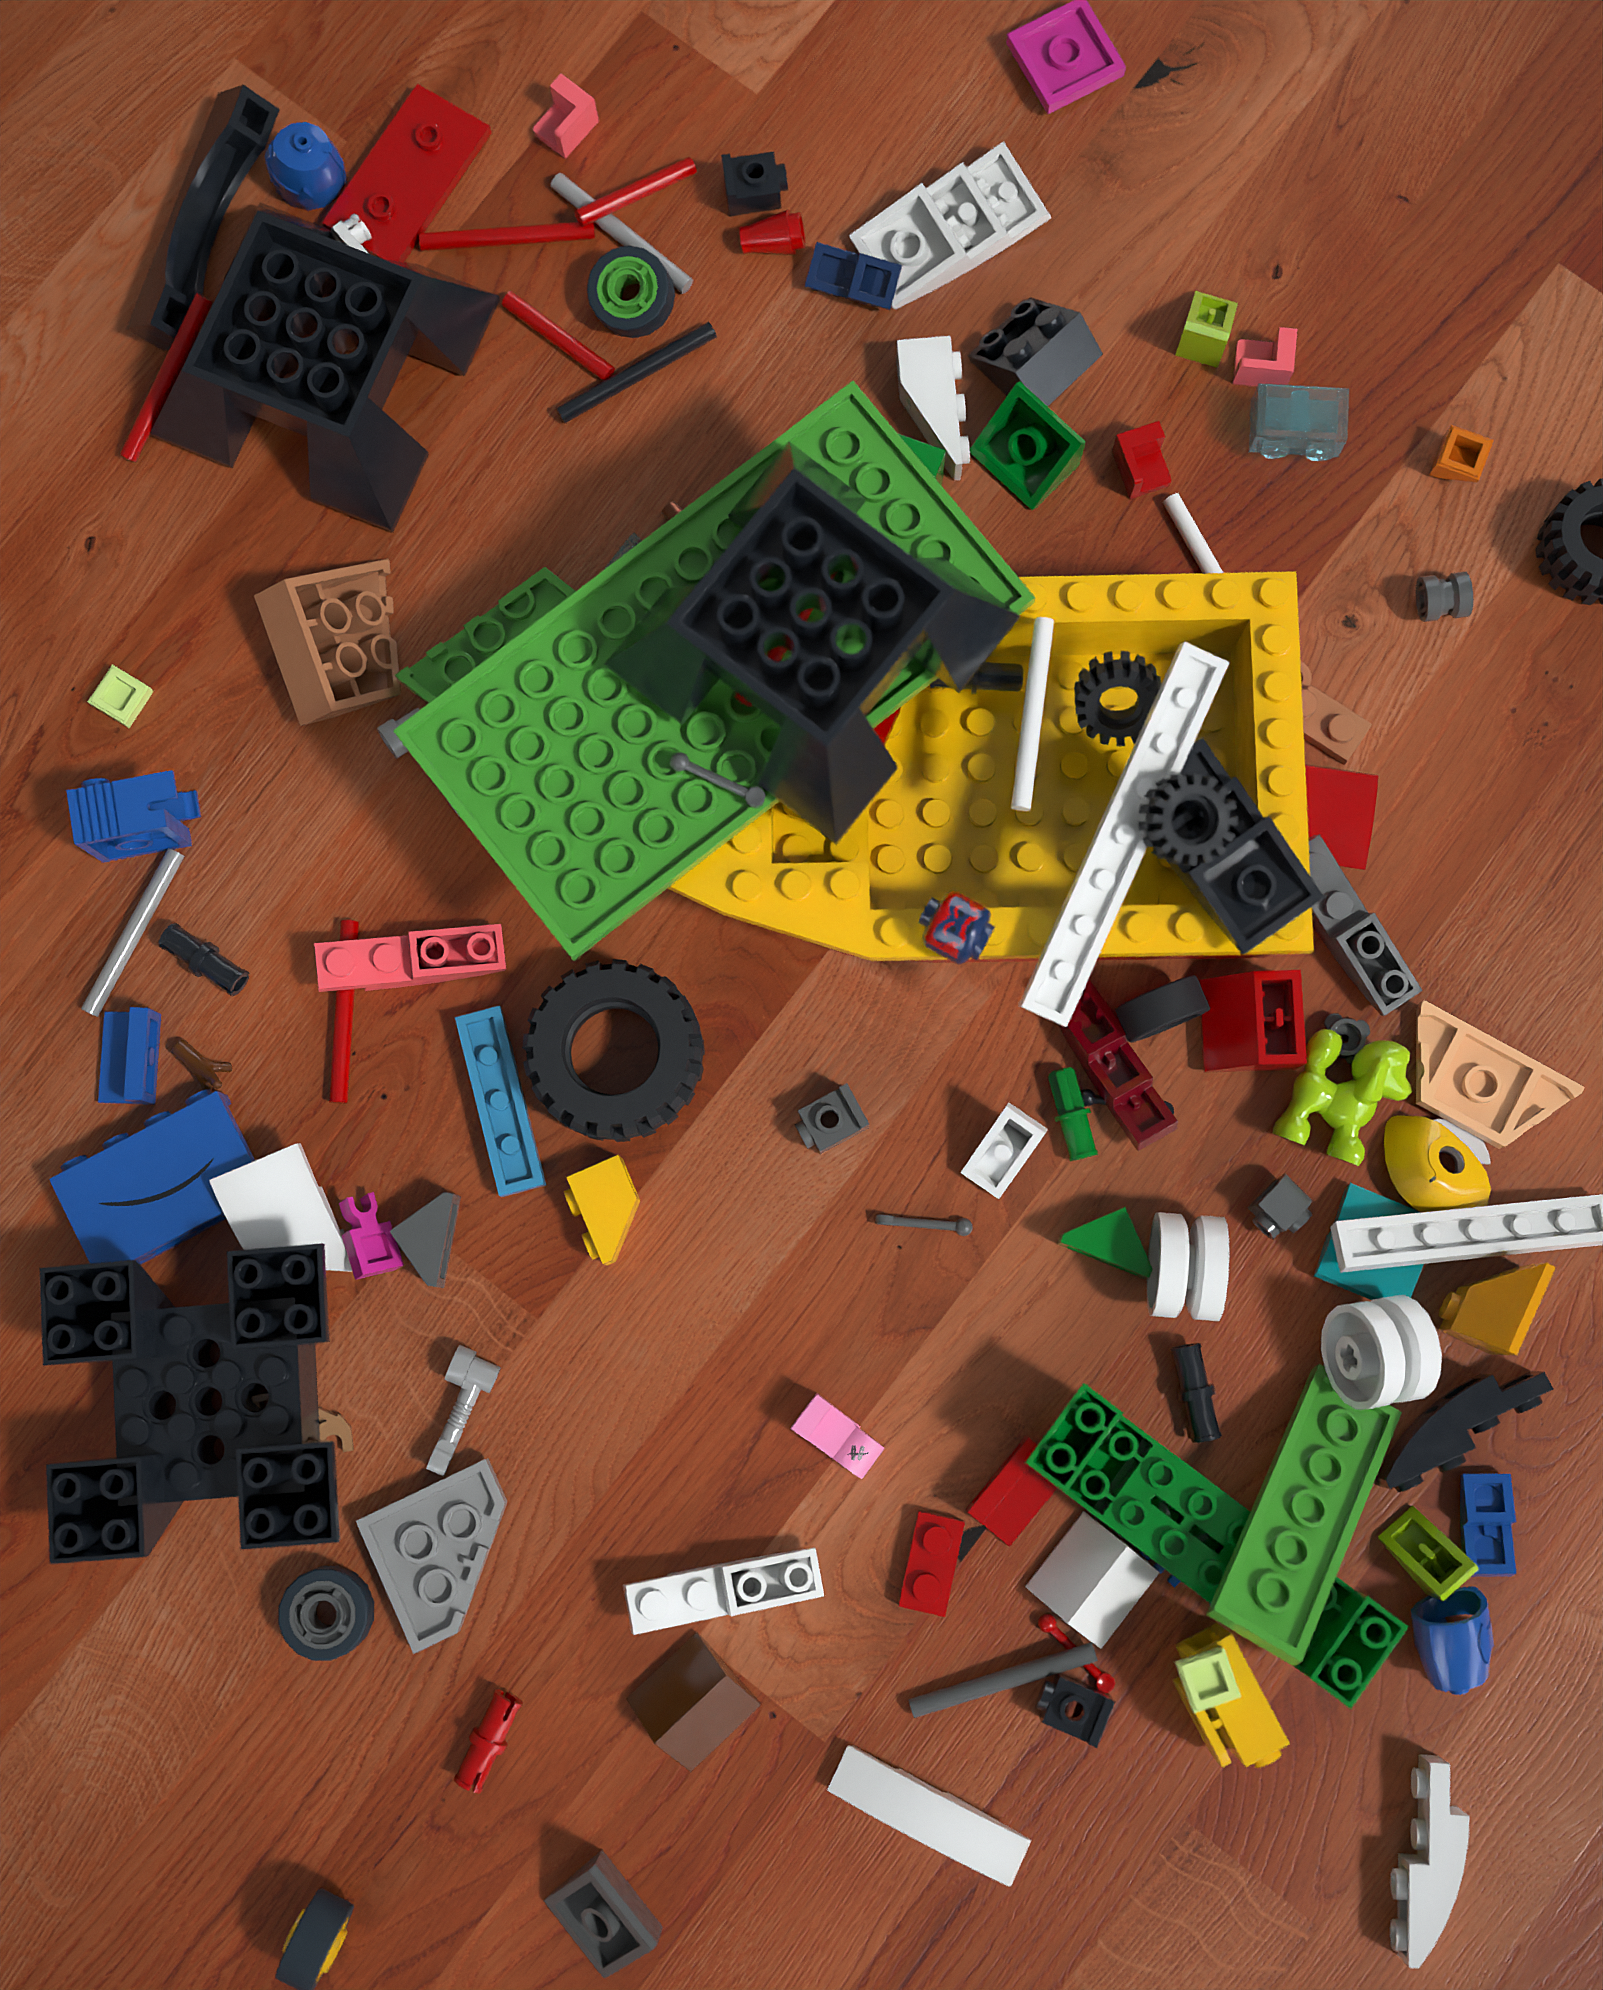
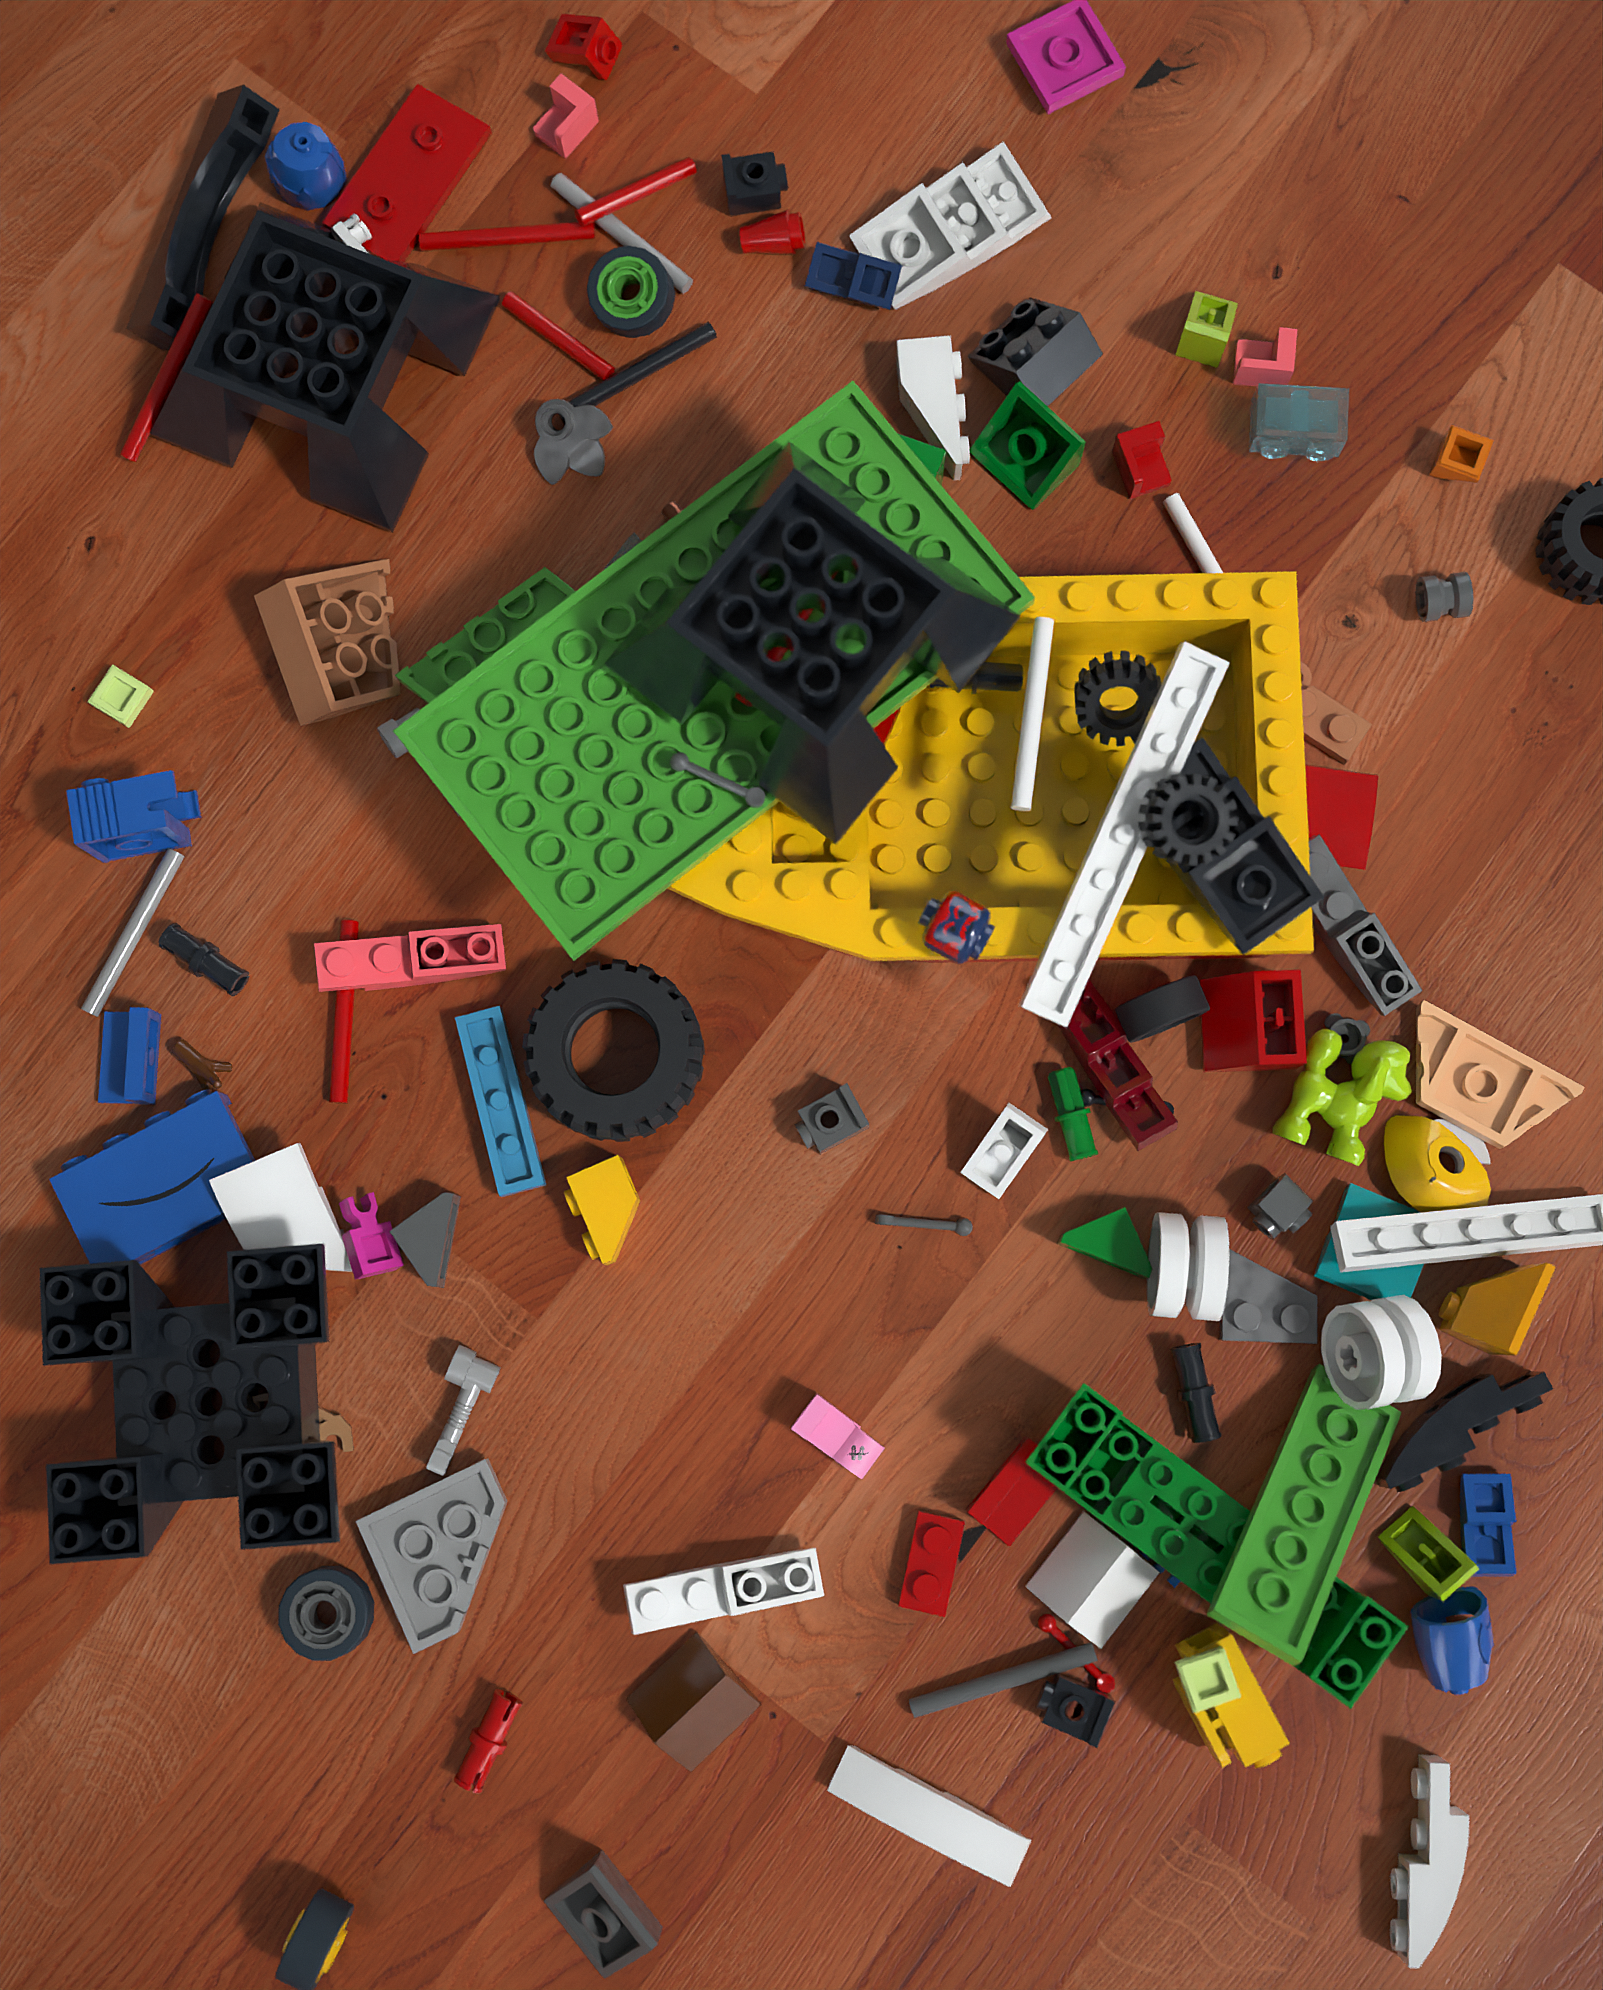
none -> flat silver plate [534,399,613,485]
none -> red bracket [545,13,622,80]
none -> flat silver wing [1220,1249,1317,1344]

